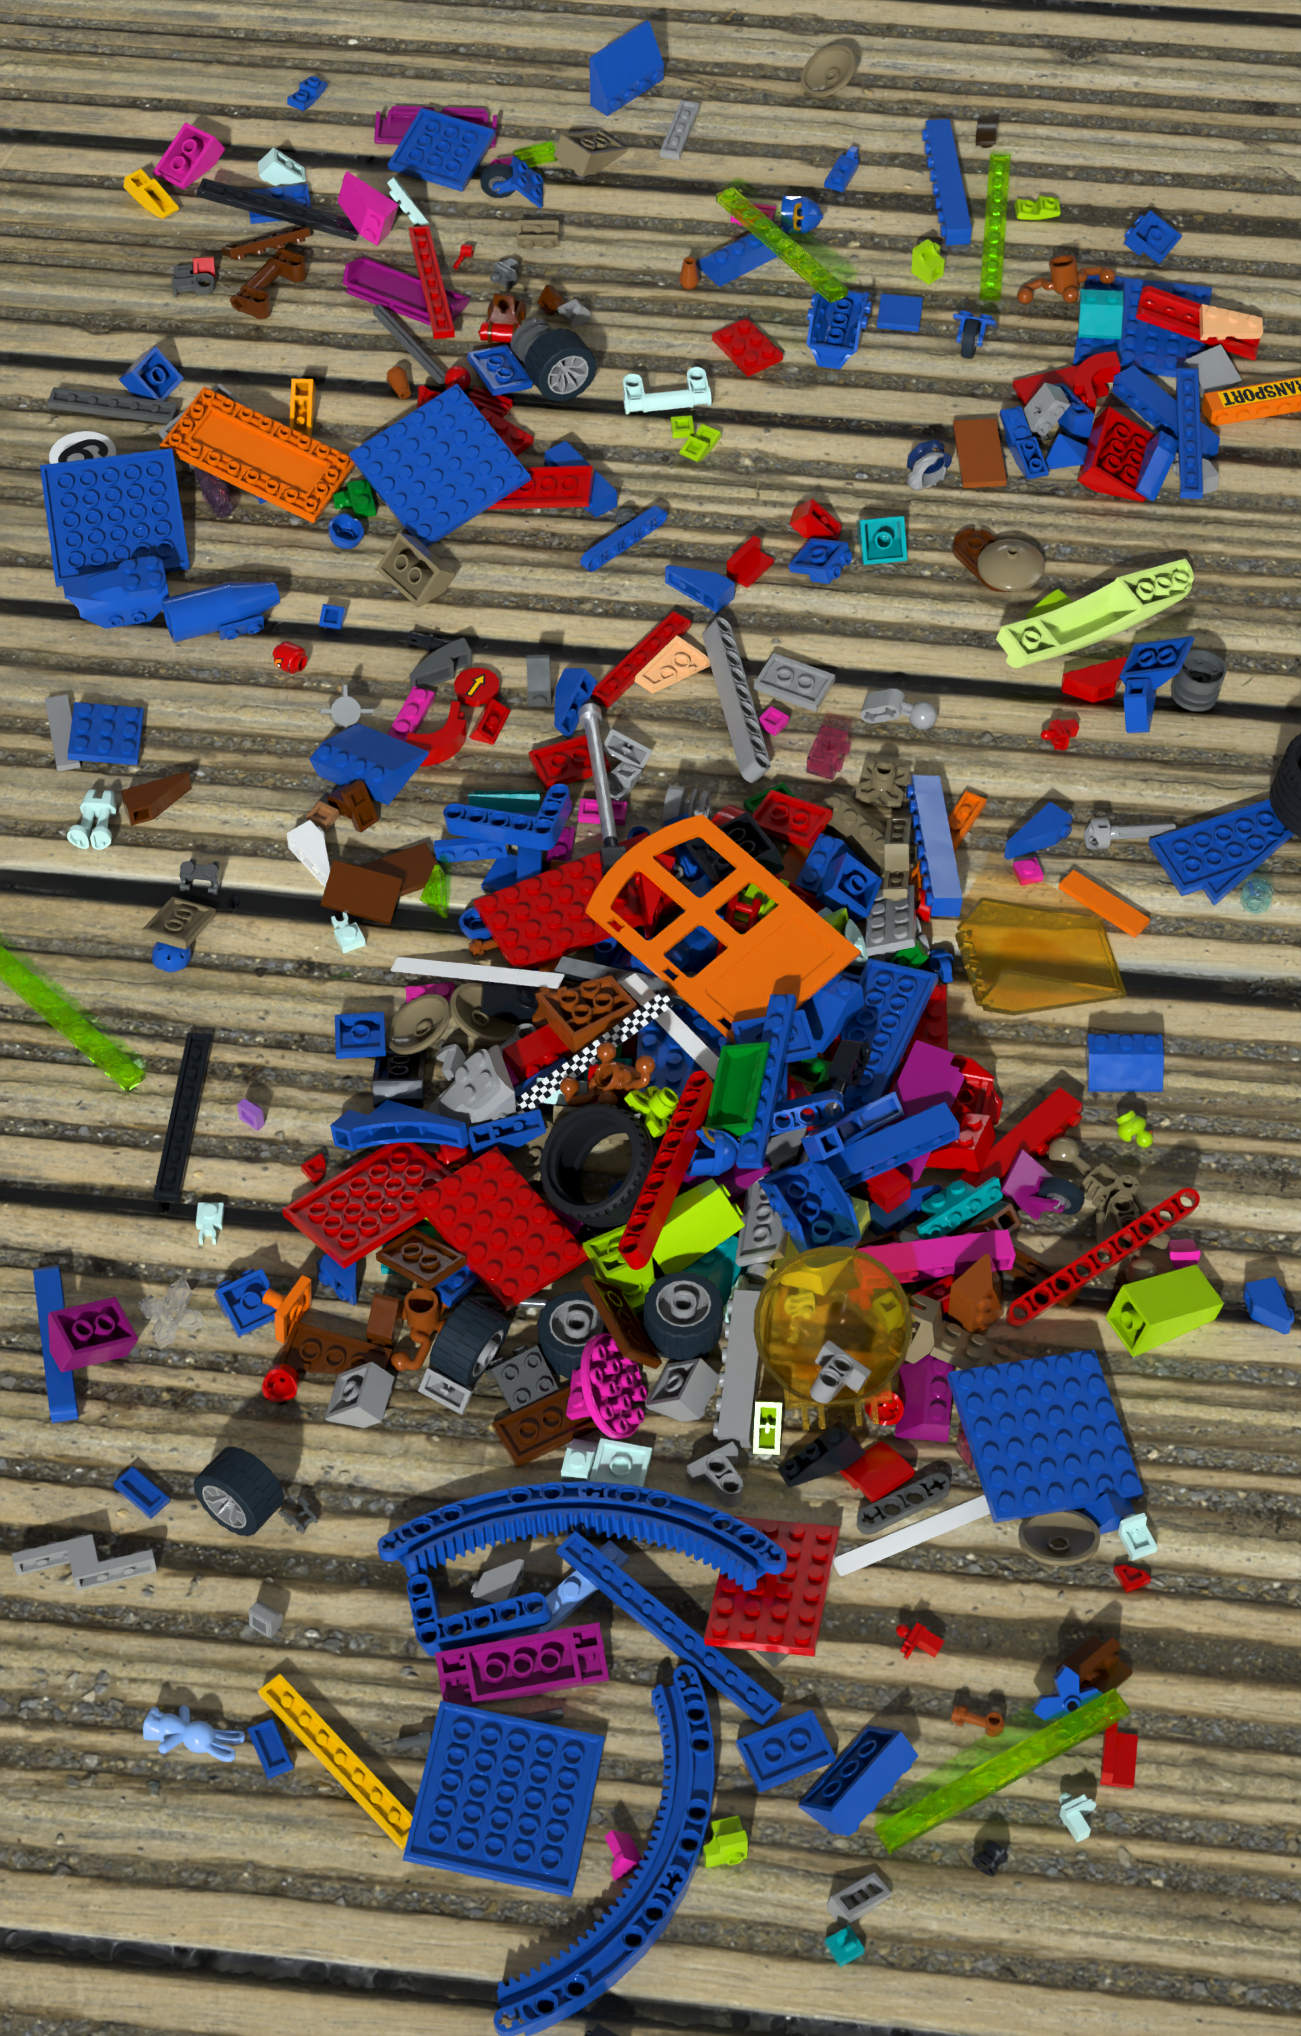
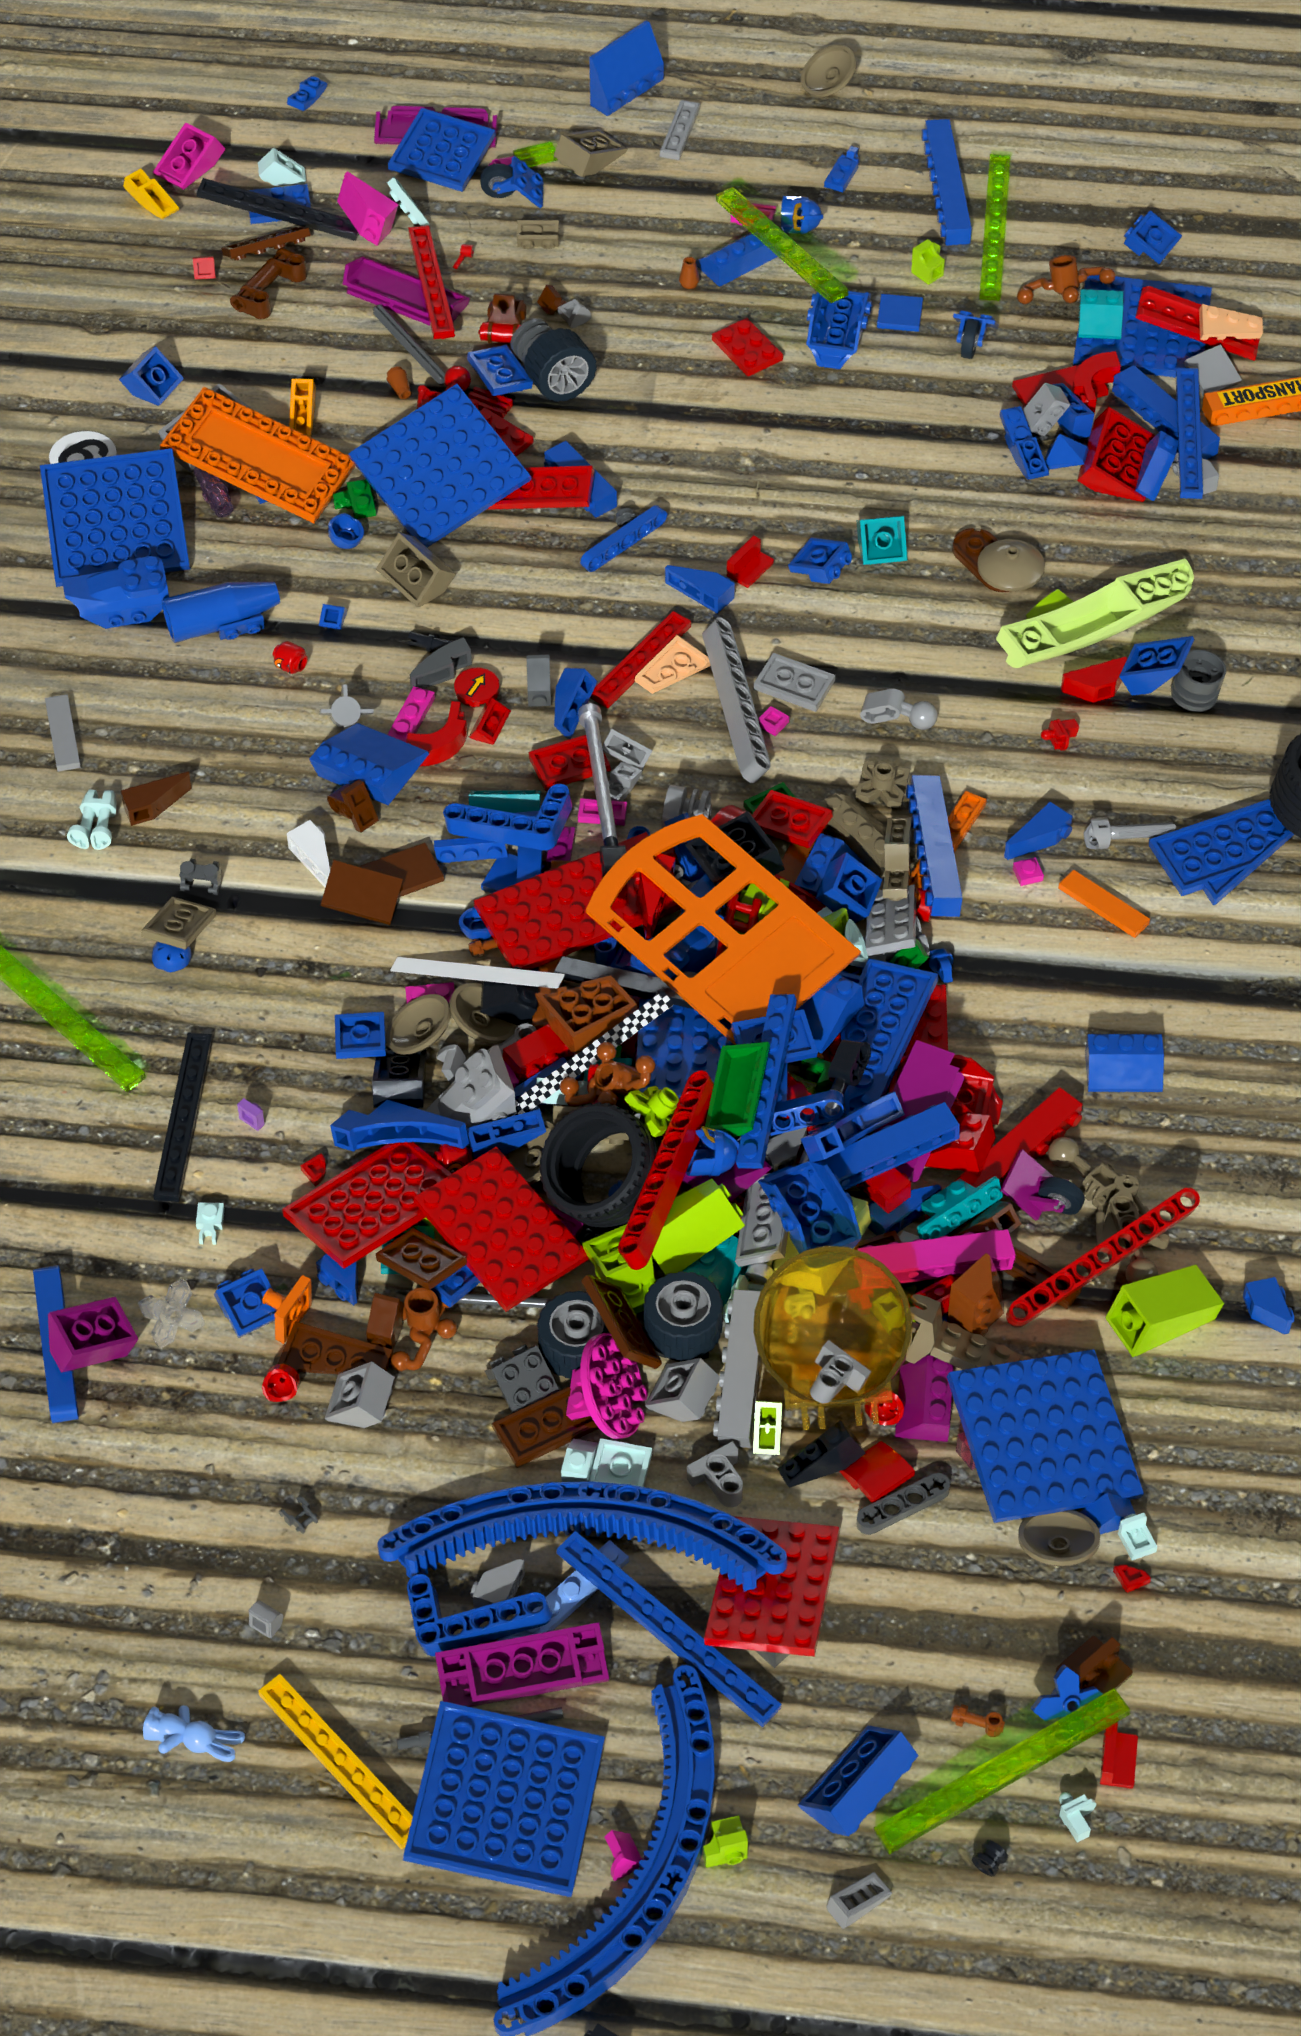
light grey bracket [12,1535,157,1591] -> none
dark grey plate [47,387,179,424] -> none
blue plate [68,702,144,765] -> none
blue tile [113,1466,170,1519] -> none
dark grey piece [172,264,215,298] -> none
black wheel [194,1447,284,1536] -> none
blue tile [247,1718,294,1780] -> none
medium nougat plate [306,801,339,831] -> none
light aqua plate [331,912,366,954] -> none
light grey slope [418,1367,473,1415] -> none
clear neon green slope [419,865,448,918] -> none
black wheel [430,1297,509,1386] -> none
dark grey piece [490,258,519,288] -> none
white sticker [620,974,719,1081] -> none
light aqua piece [623,367,711,415] -> none
lime plate [670,415,694,439] -> none
lime slope [679,424,722,462] -> none
blue plate [735,1710,836,1793] -> none
red slope [789,498,842,541] -> none
clear pink brick [806,725,851,780] -> none
teal tile [824,1925,865,1967] -> none
white sticker [834,1495,991,1576] -> none
red piece [896,1622,945,1660] -> none
piece [907,439,952,491] -> none
dark orange tile [953,419,1007,488] -> none
clear yellow windscreen [955,897,1127,1016] -> none
dark brown slope [976,117,999,148] -> none
lime slope [1014,196,1061,220] -> none
lime animal [1115,1110,1153,1148] -> none
blue slope [1124,679,1156,733] -> none
dark pink tile [1167,1239,1201,1270] -> none
clear light blue head [1240,878,1273,914] -> none

